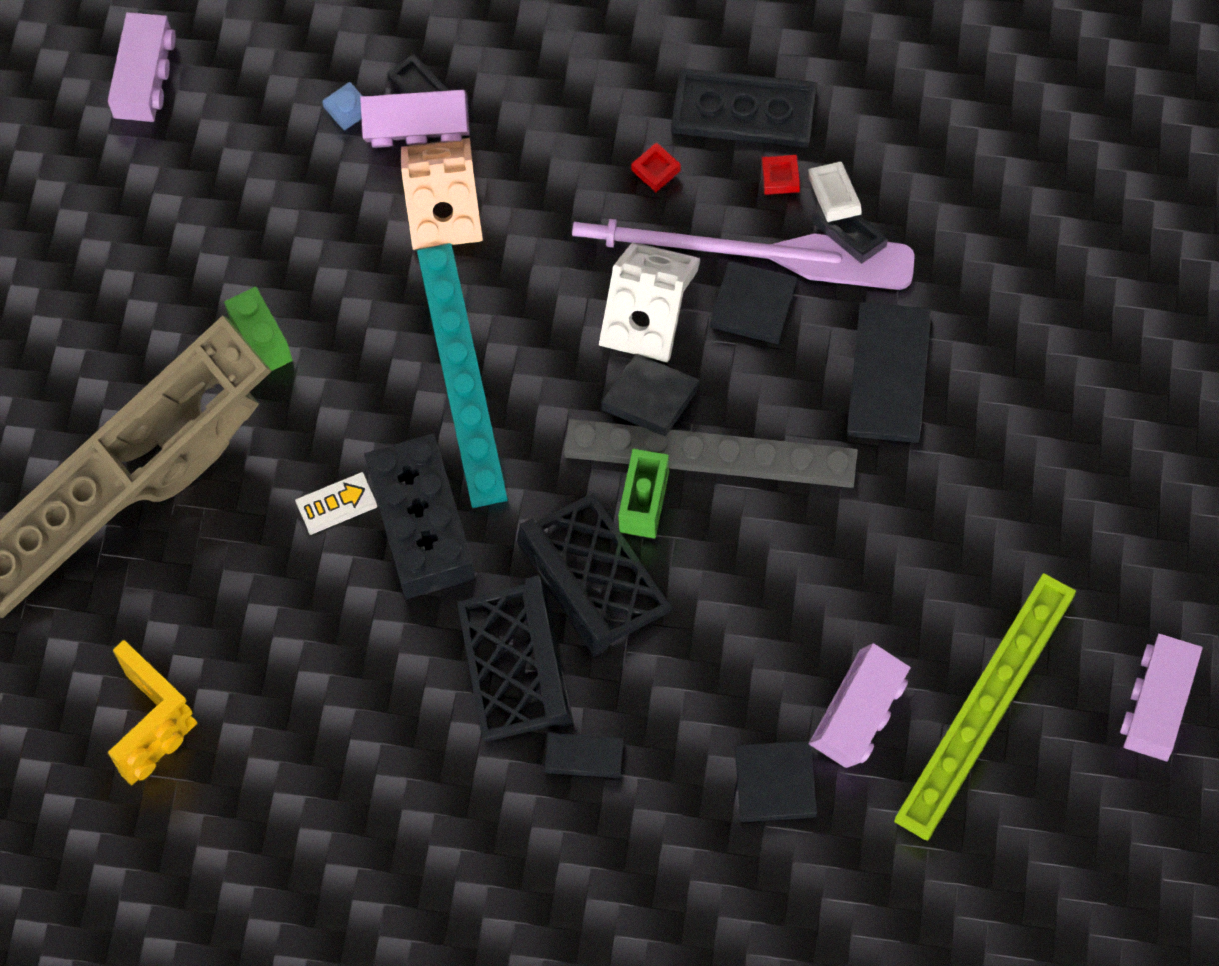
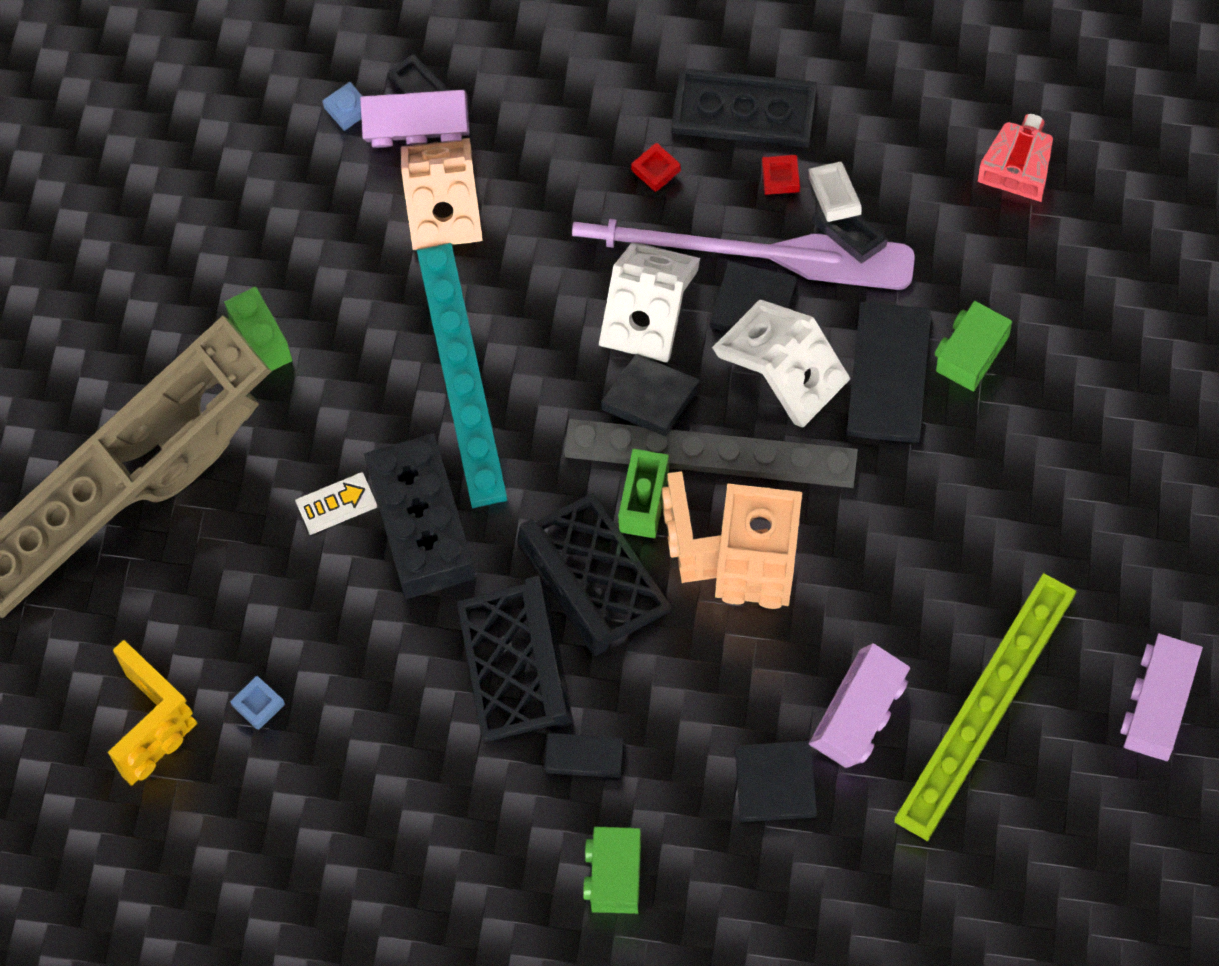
lavender brick [108,12,176,122] -> none
none -> medium blue plate [230,676,285,730]
none -> bright green brick [584,827,641,914]
none -> light nougat bracket [661,471,768,583]
none -> white bracket [712,299,850,428]
none -> light nougat bracket [715,484,802,609]
none -> bright green brick [935,301,1012,392]
none -> coral torso [978,114,1053,202]

